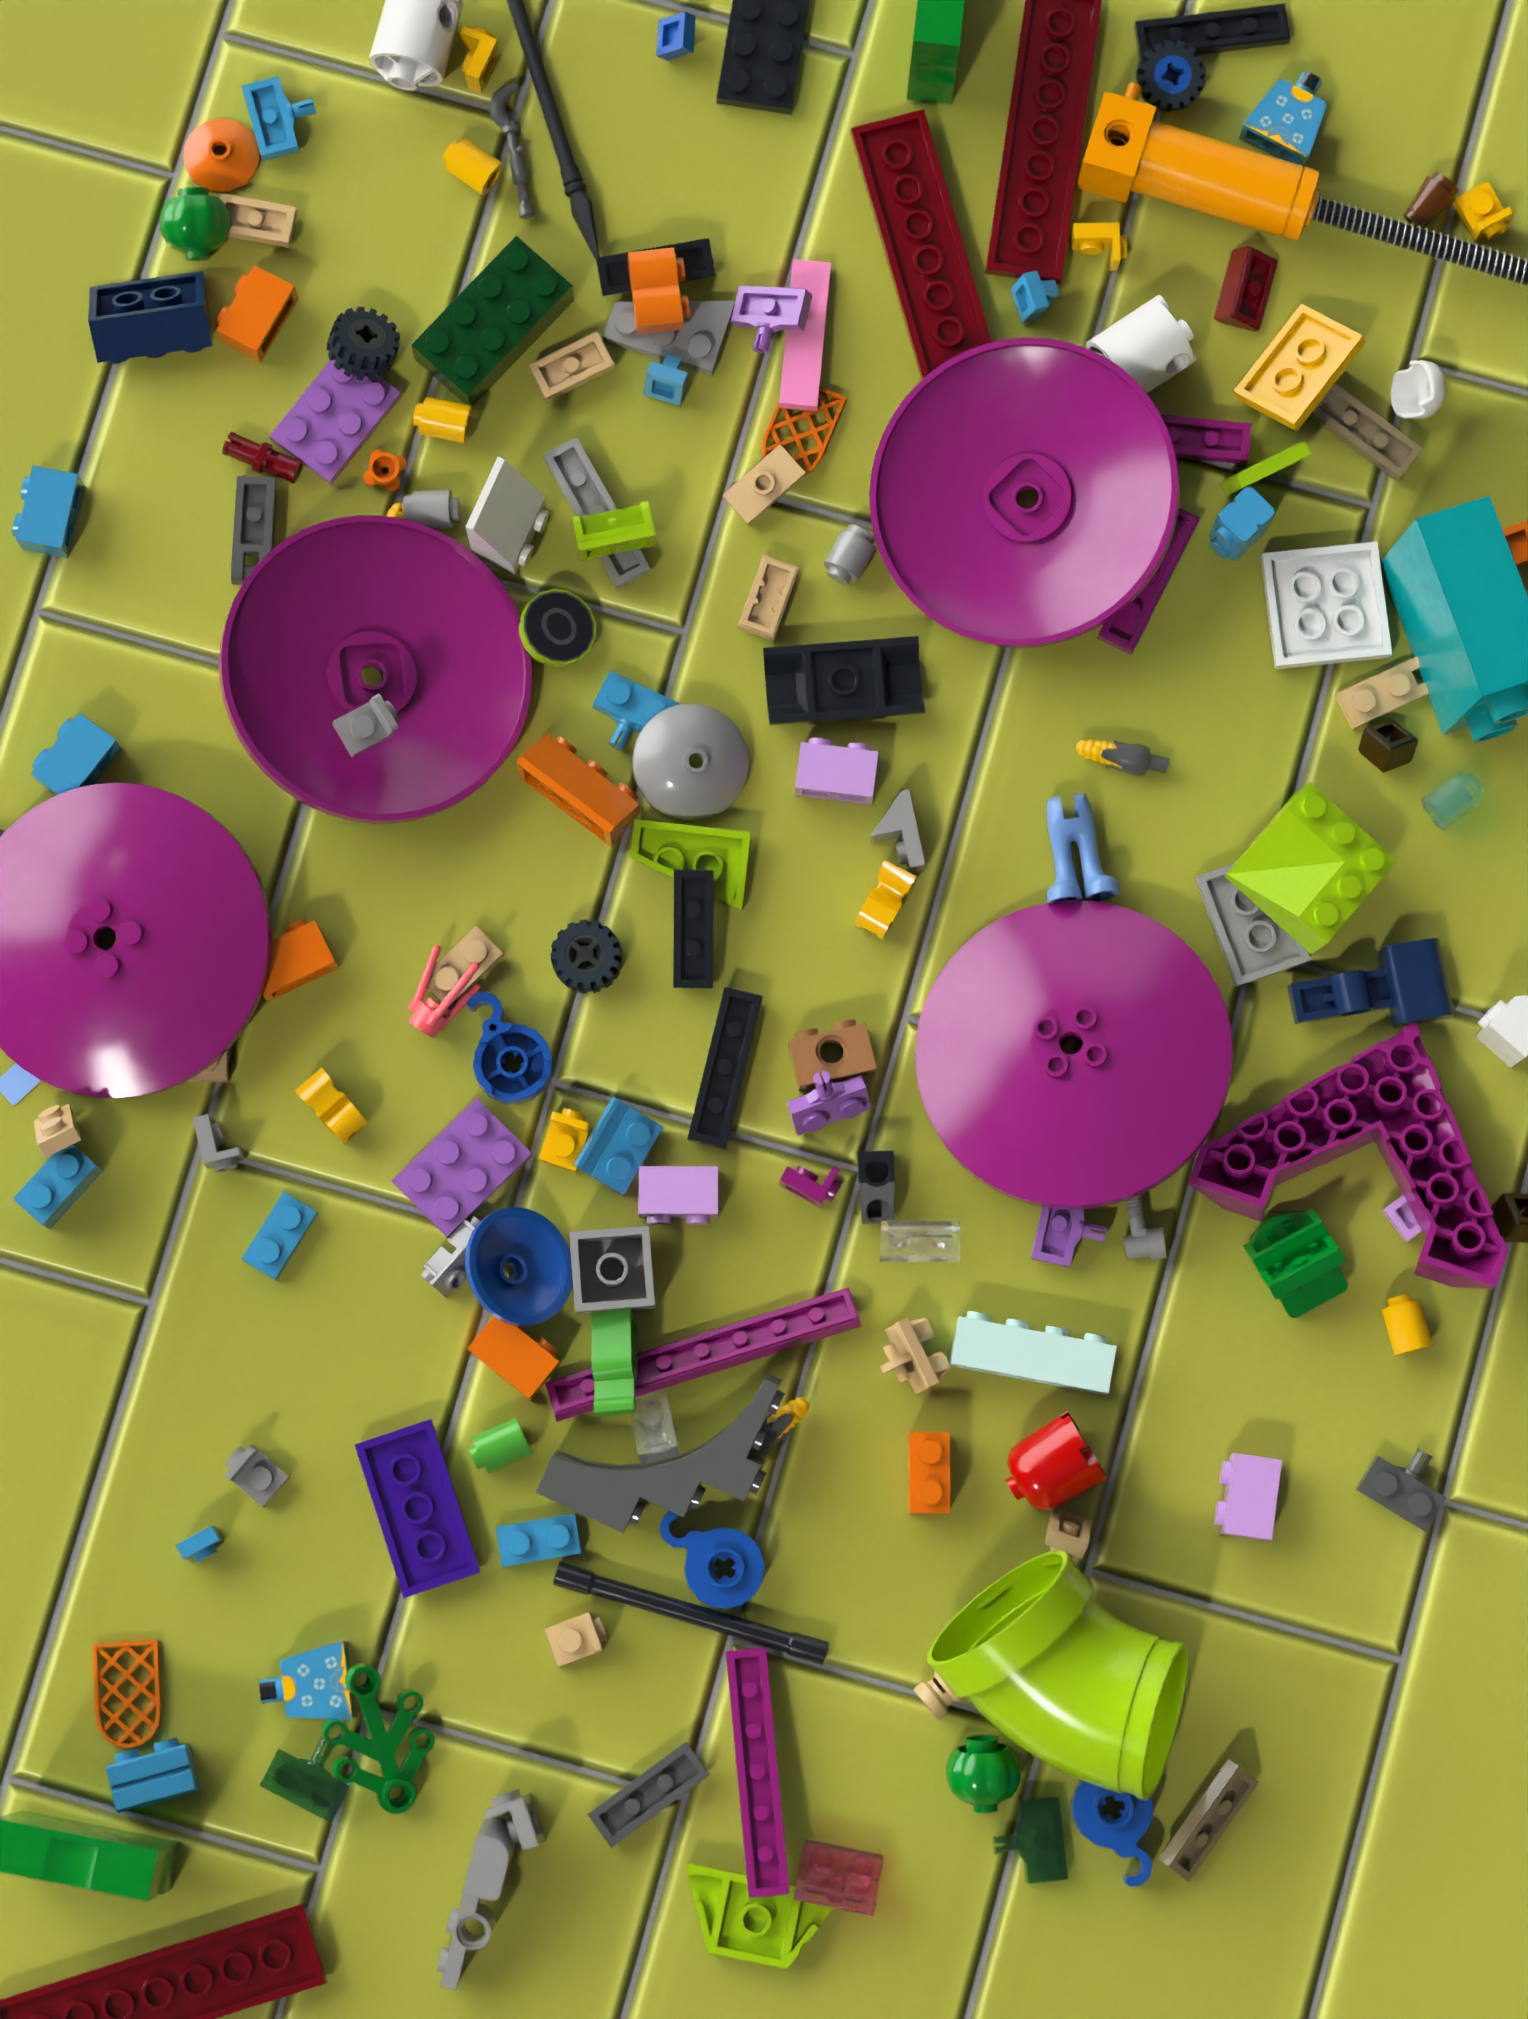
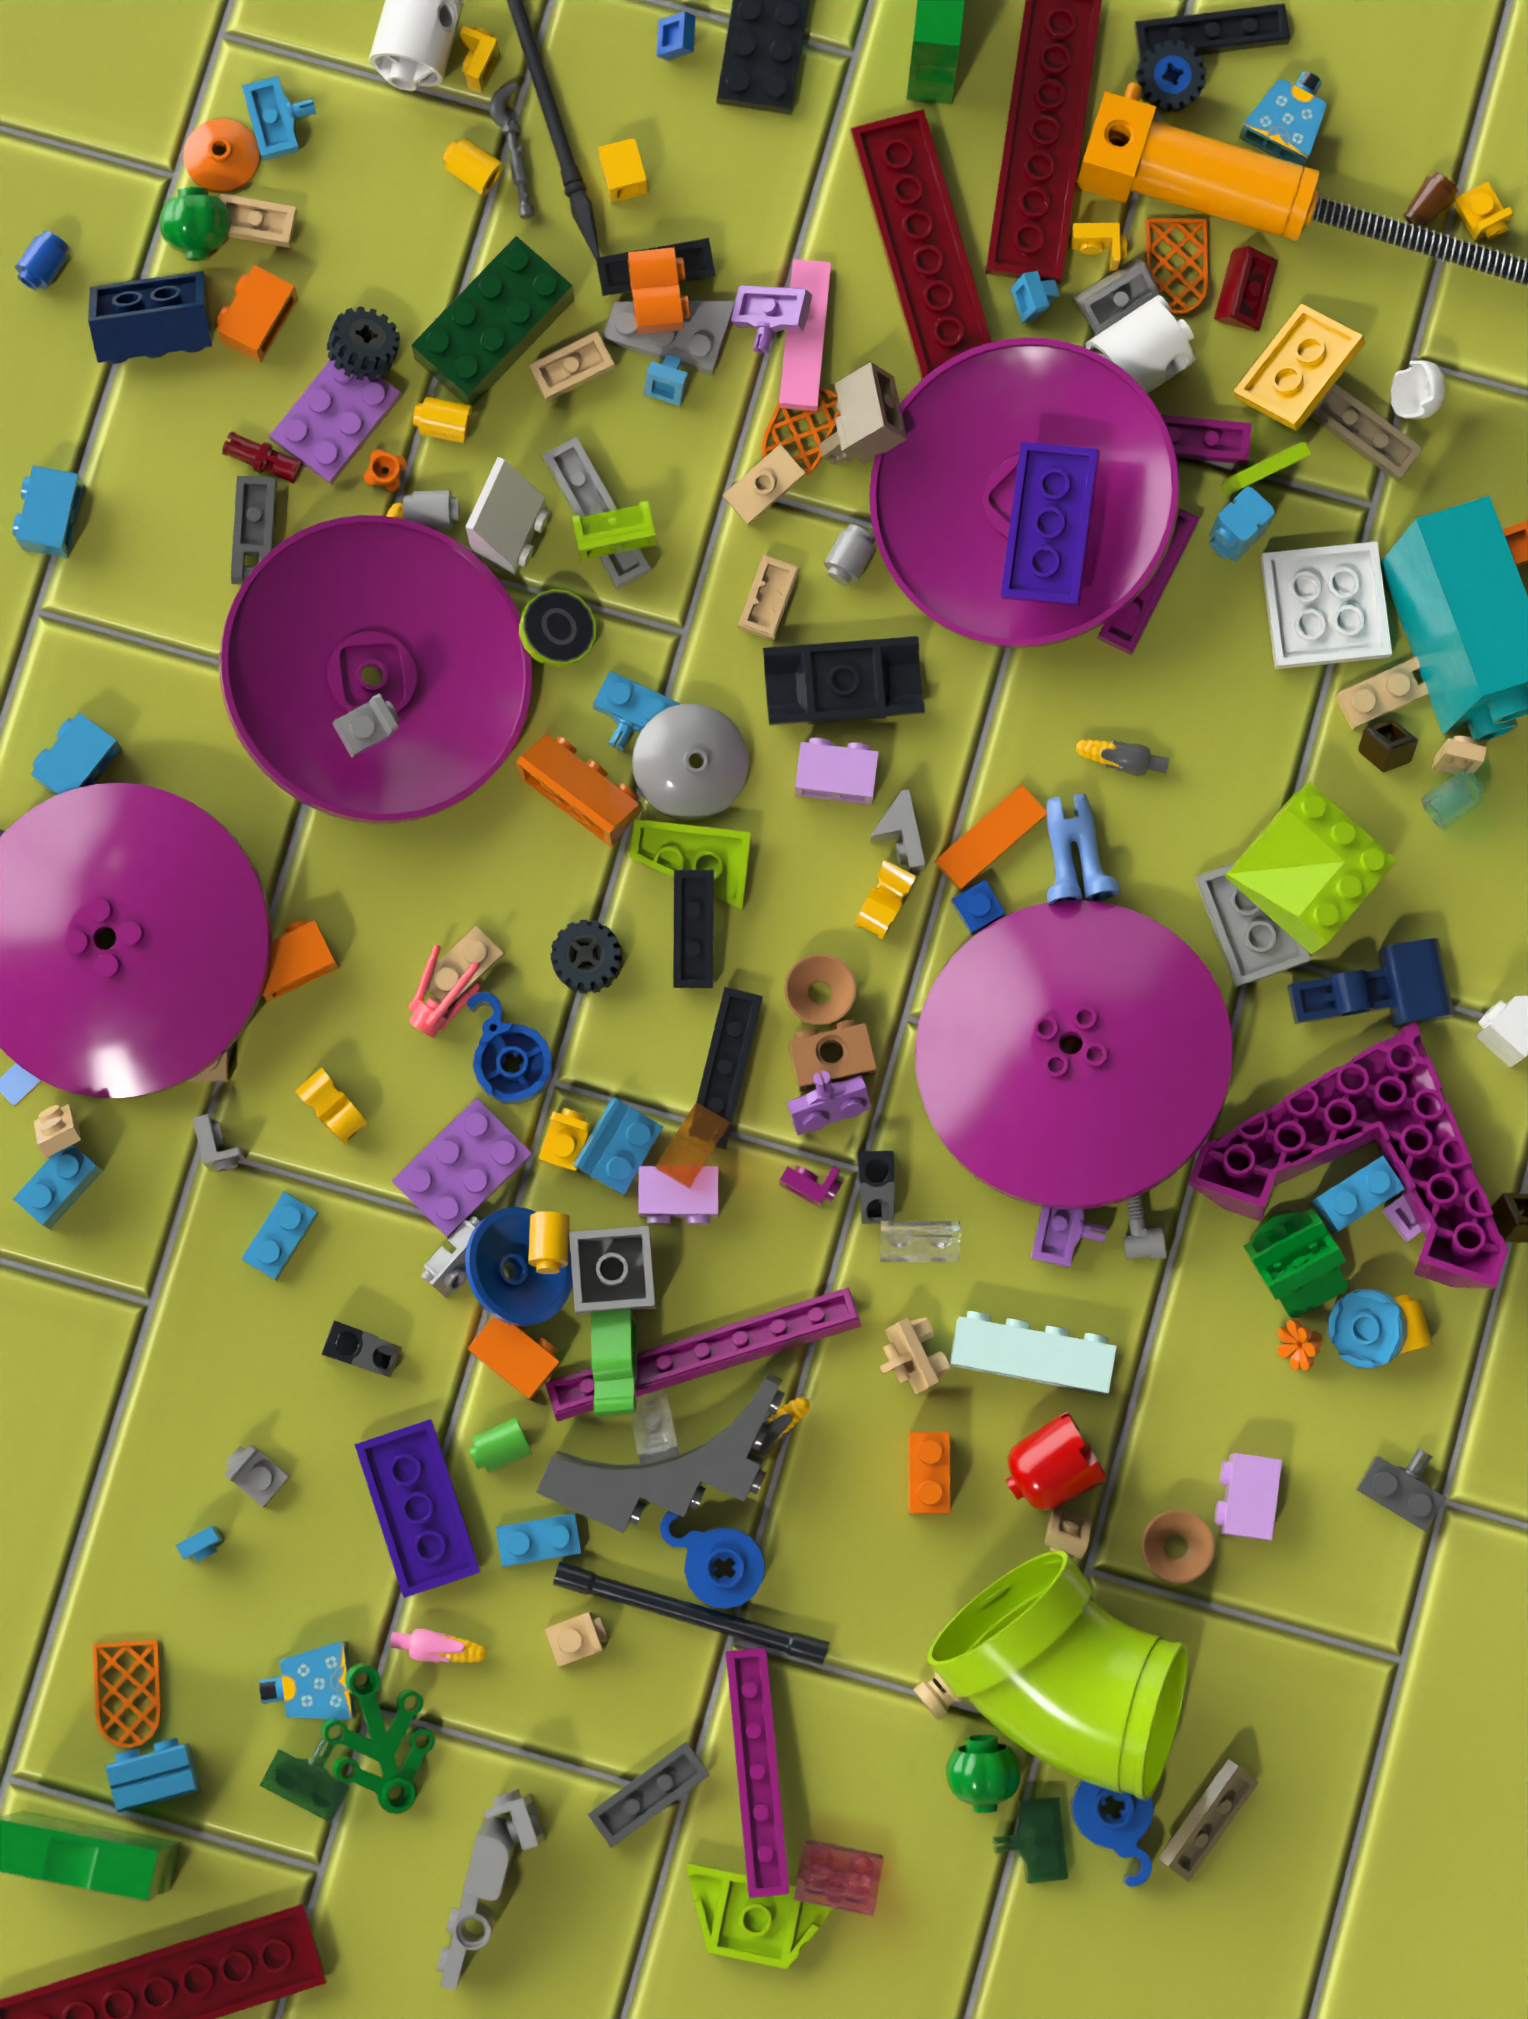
none -> blue brick [15,231,70,290]
none -> leg [321,1320,402,1378]
none -> bright pink piece [390,1629,487,1663]
none -> yellow brick [528,1212,570,1274]
none -> yellow panel [598,138,648,203]
none -> clear orange slope [655,1102,730,1189]
none -> medium nougat piece [784,954,856,1026]
none -> dark tan hinge [819,362,907,465]
none -> orange tile [934,784,1047,891]
none -> blue plate [951,880,1005,935]
none -> dark purple plate [1000,442,1100,606]
none -> light grey slope [1073,259,1162,335]
none -> medium nougat piece [1141,1510,1215,1583]
none -> orange window [1145,218,1209,316]
none -> orange plant [1277,1319,1322,1371]
none -> dark azure brick [1310,1156,1405,1235]
none -> dark azure tile [1328,1288,1407,1368]
none -> tan plate [1432,736,1487,778]

